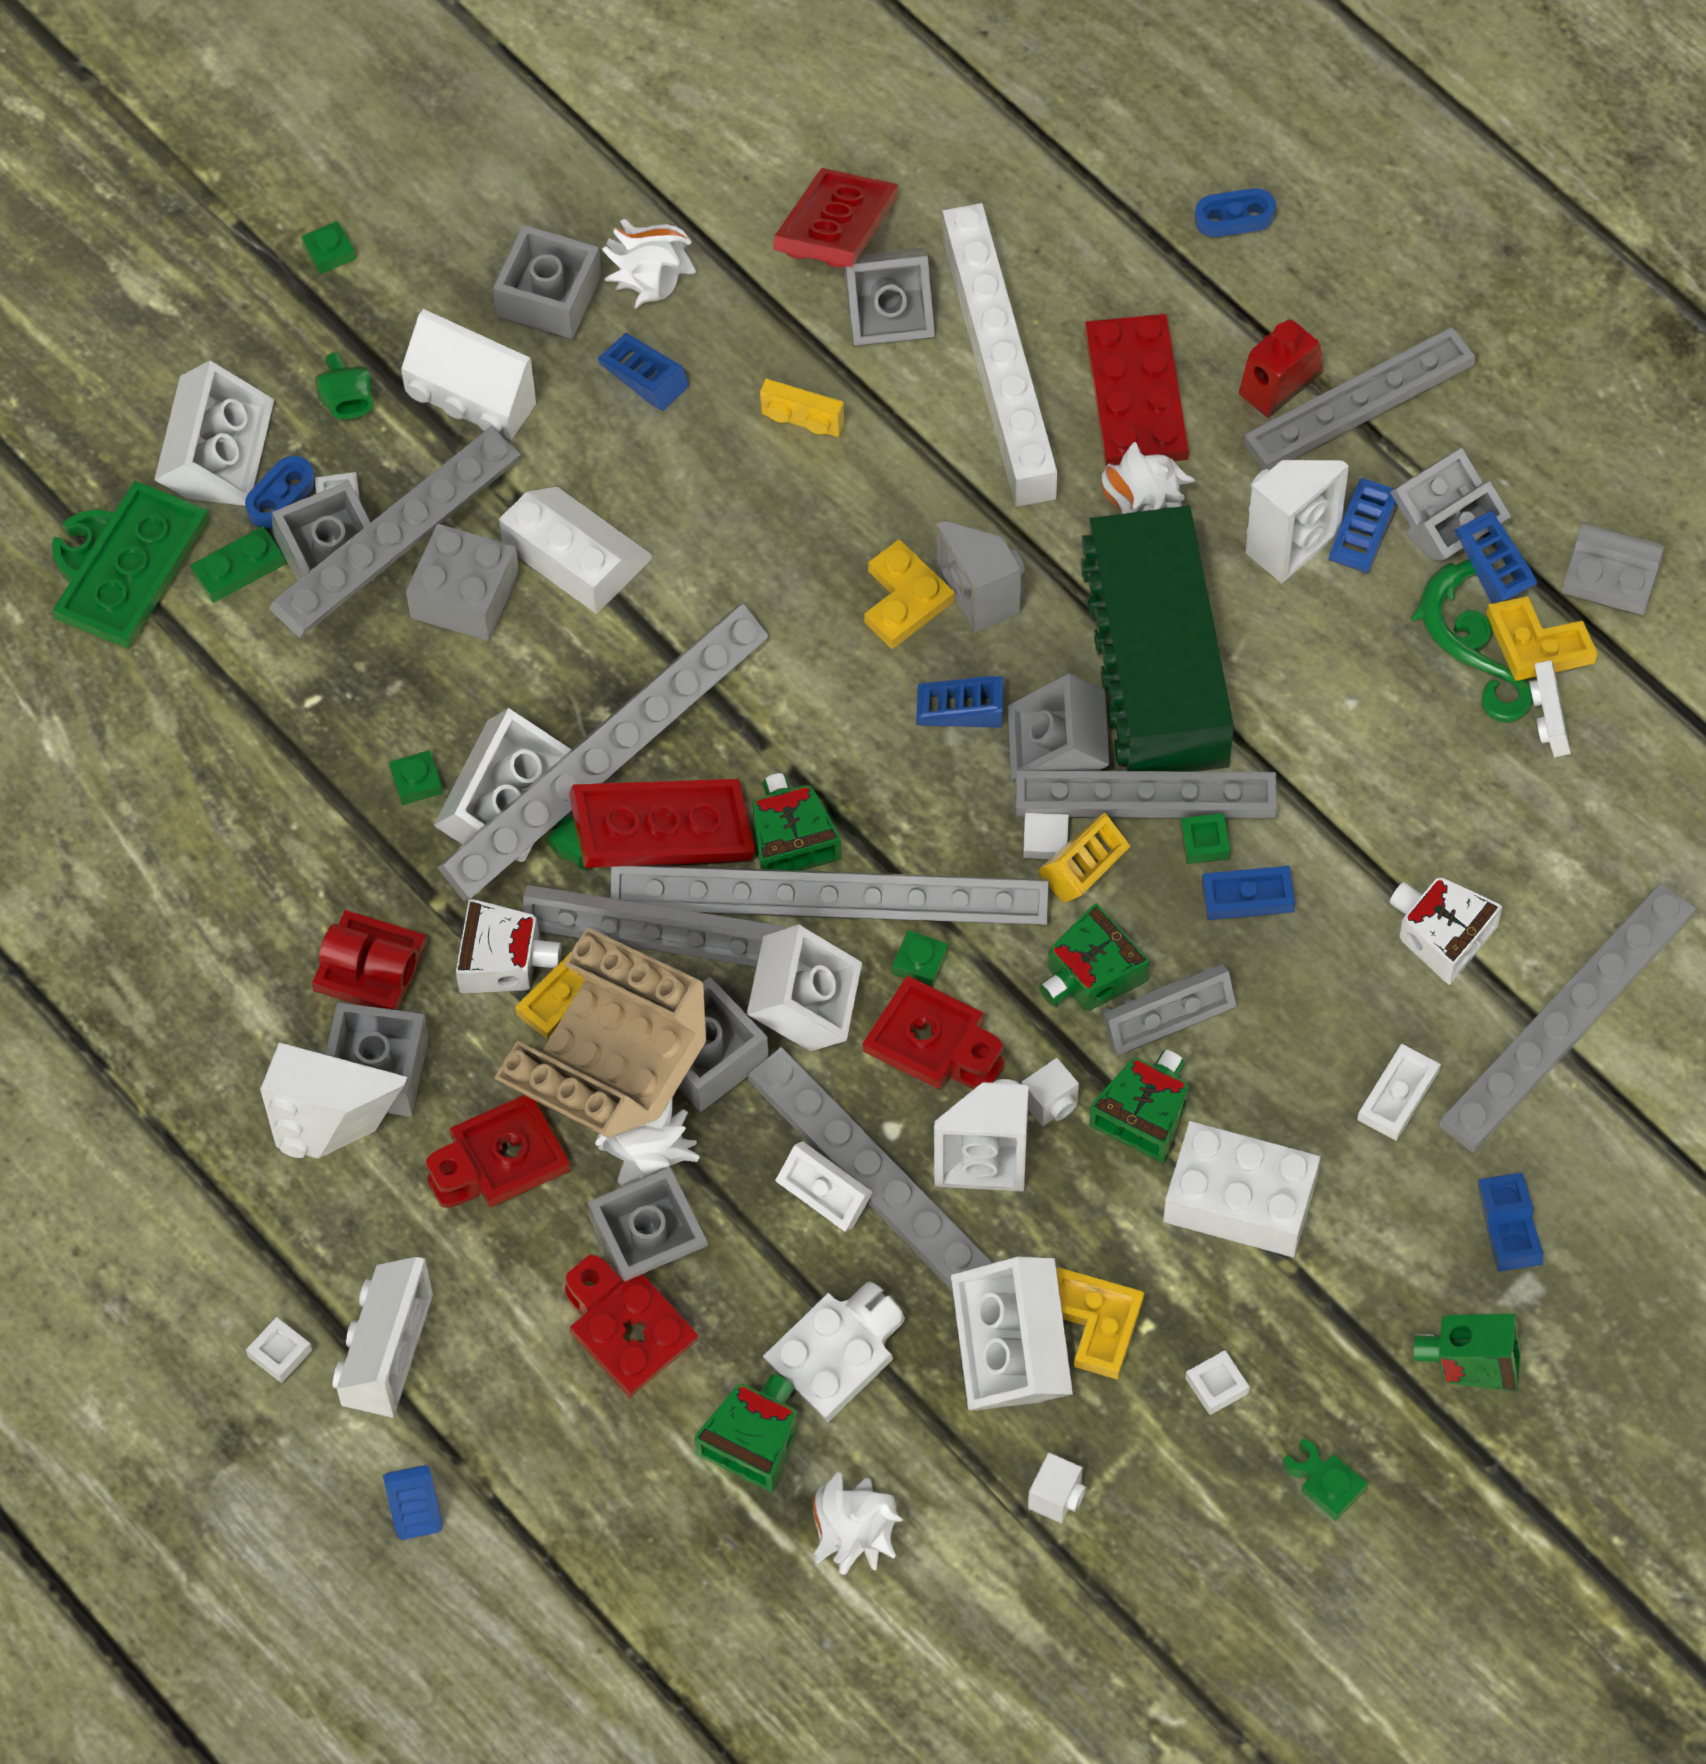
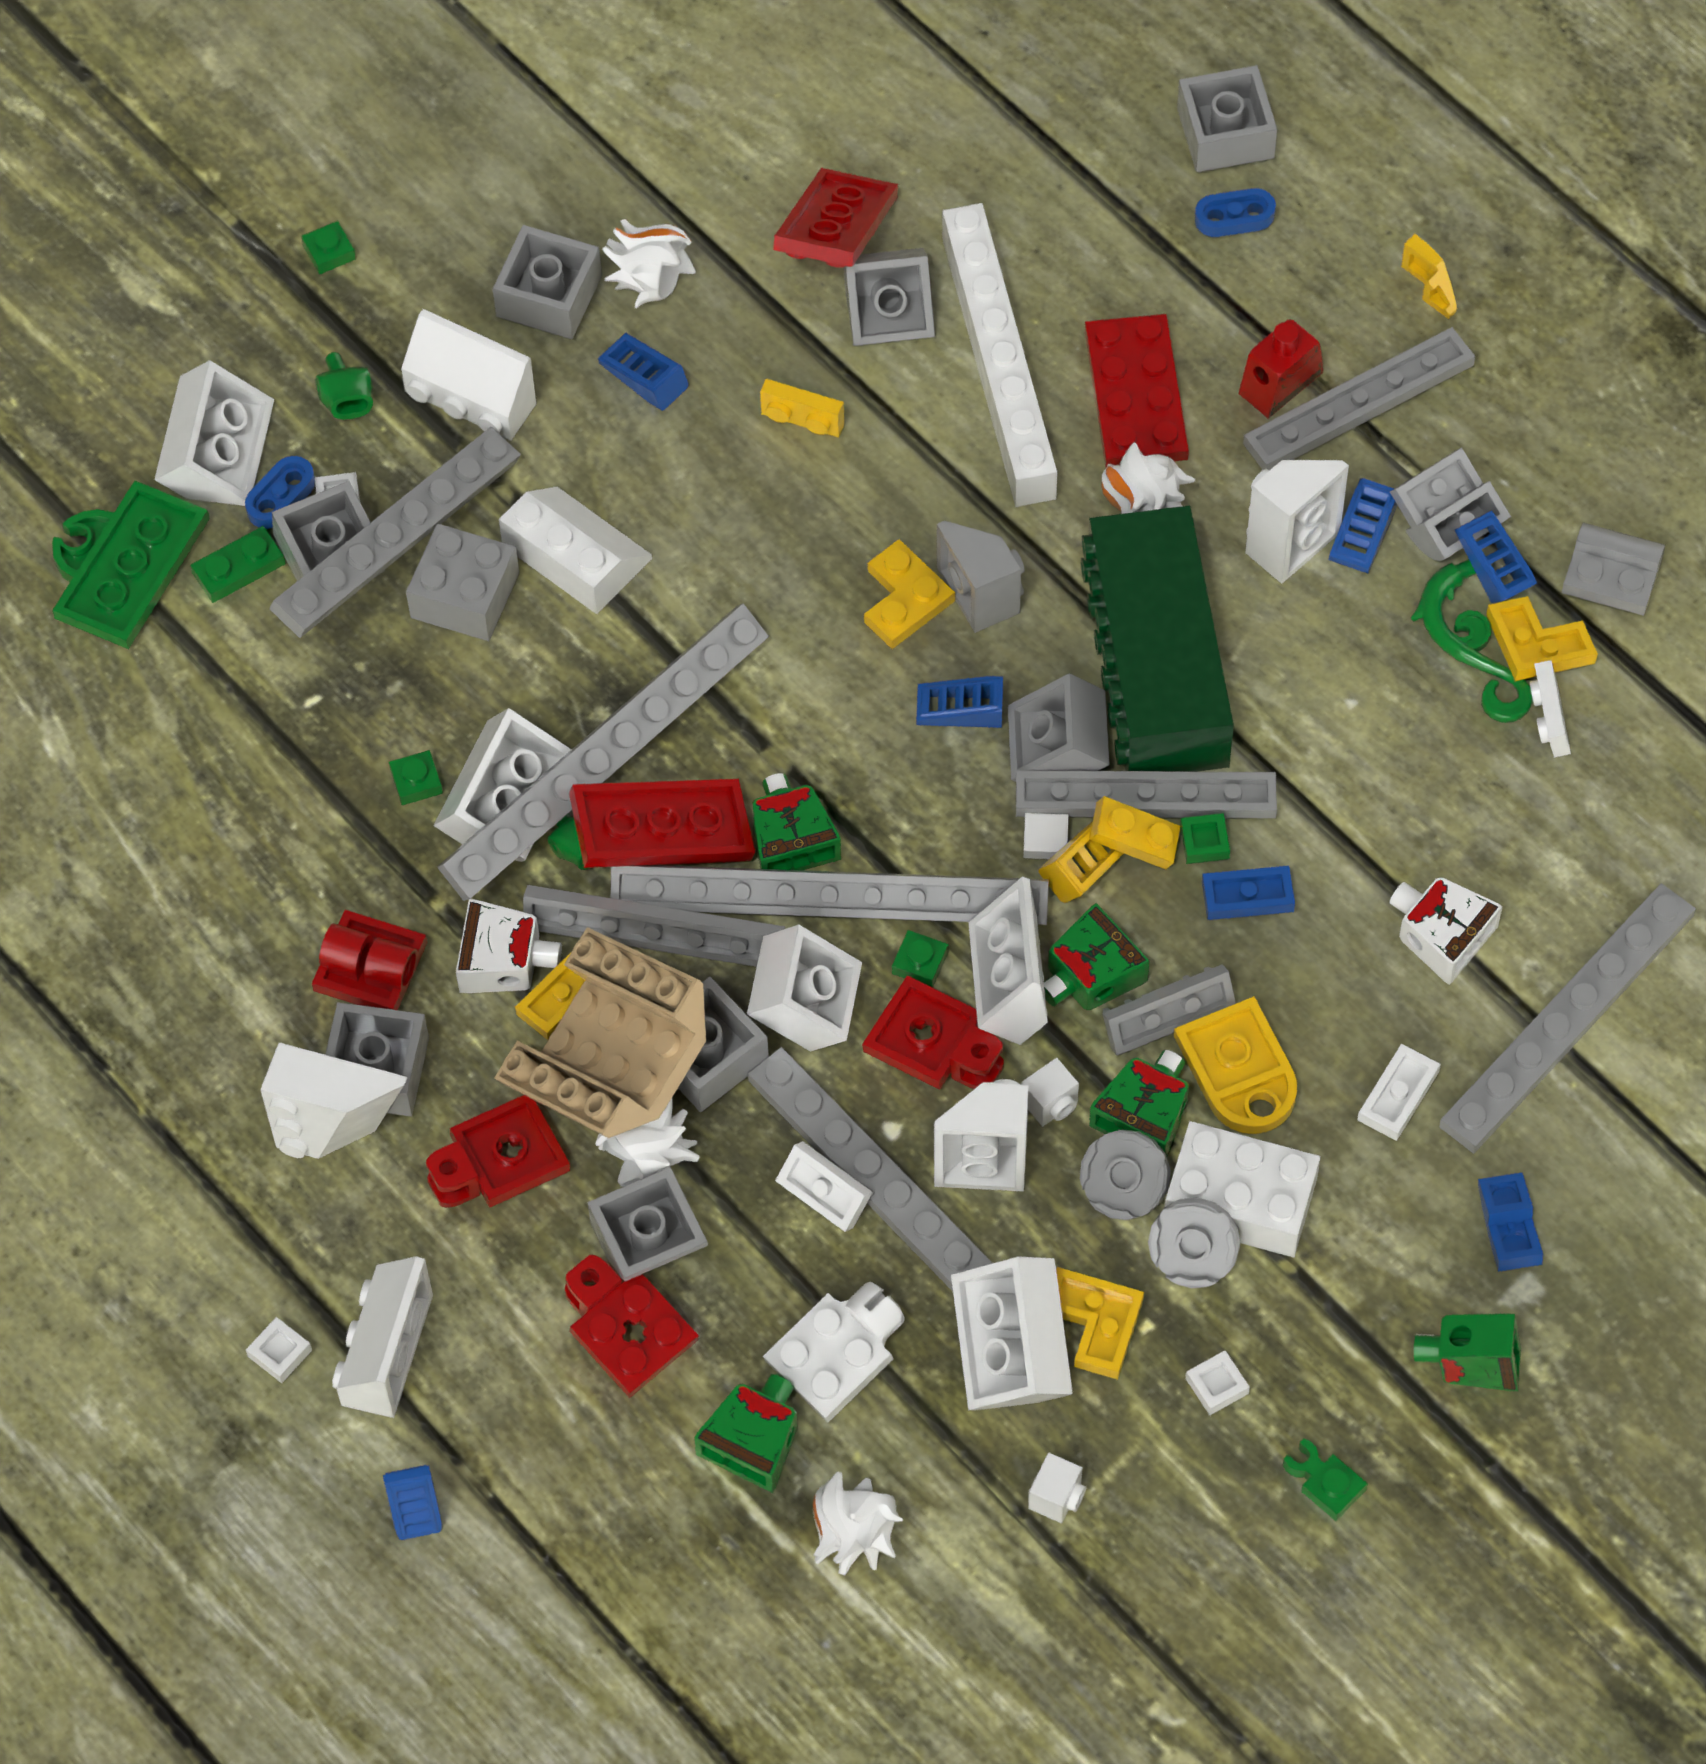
none -> white slope [968,876,1048,1045]
none -> light grey tile [1080,1130,1171,1220]
none -> yellow plate [1089,796,1180,870]
none -> light grey tile [1148,1197,1240,1288]
none -> yellow plate [1173,996,1297,1134]
none -> light grey brick [1177,65,1277,173]
none -> yellow slope [1401,234,1457,319]

